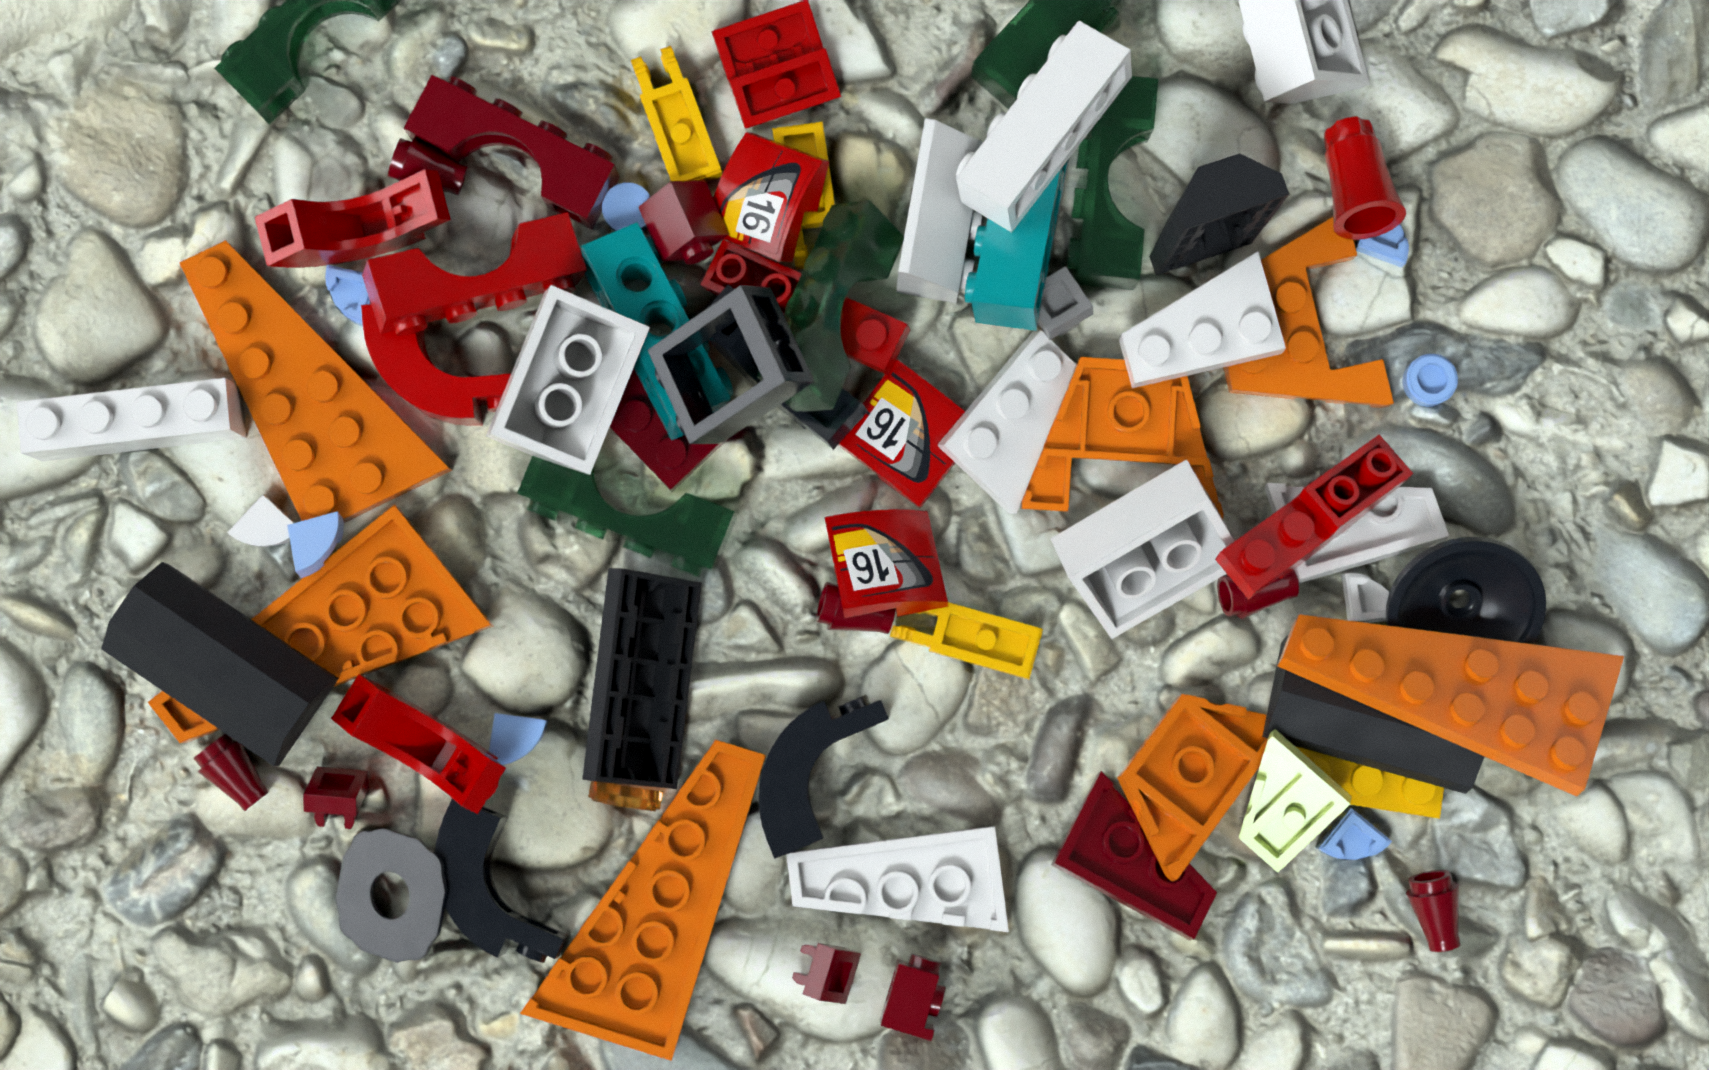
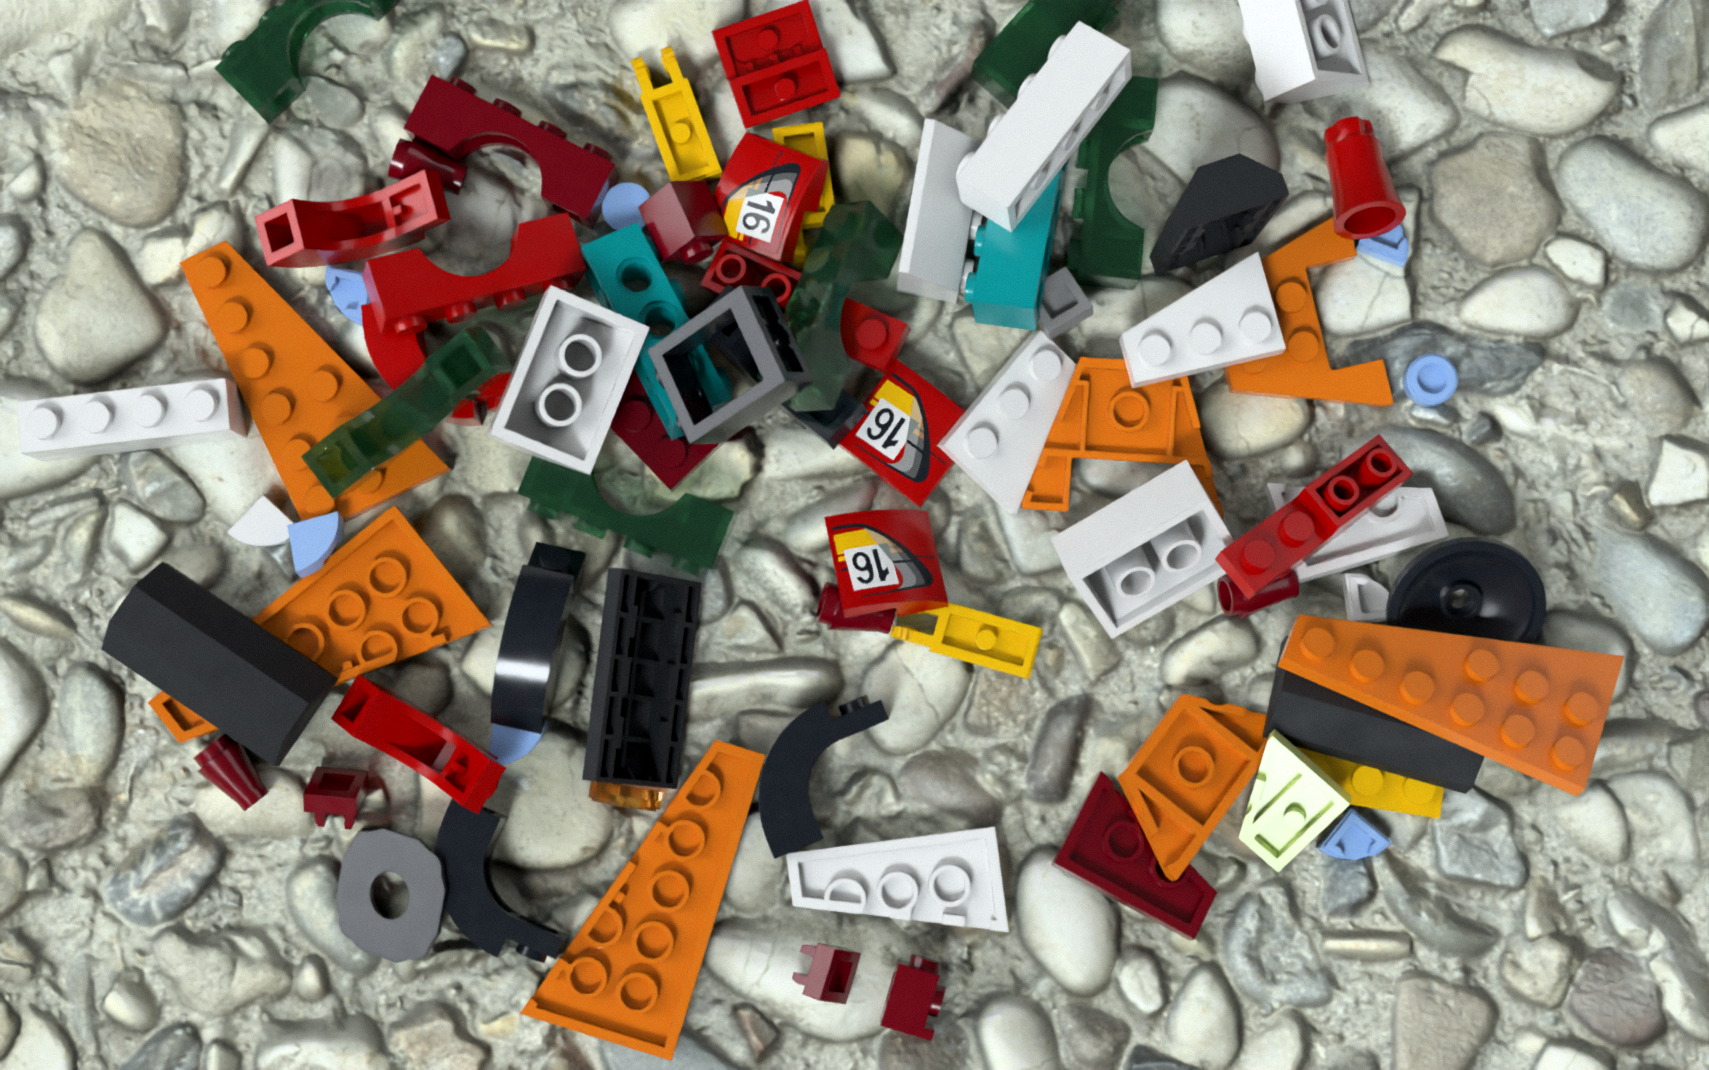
dark red cone [1406,870,1461,952] -> none
none -> clear green arch [301,326,514,499]
none -> black arch [490,542,586,734]

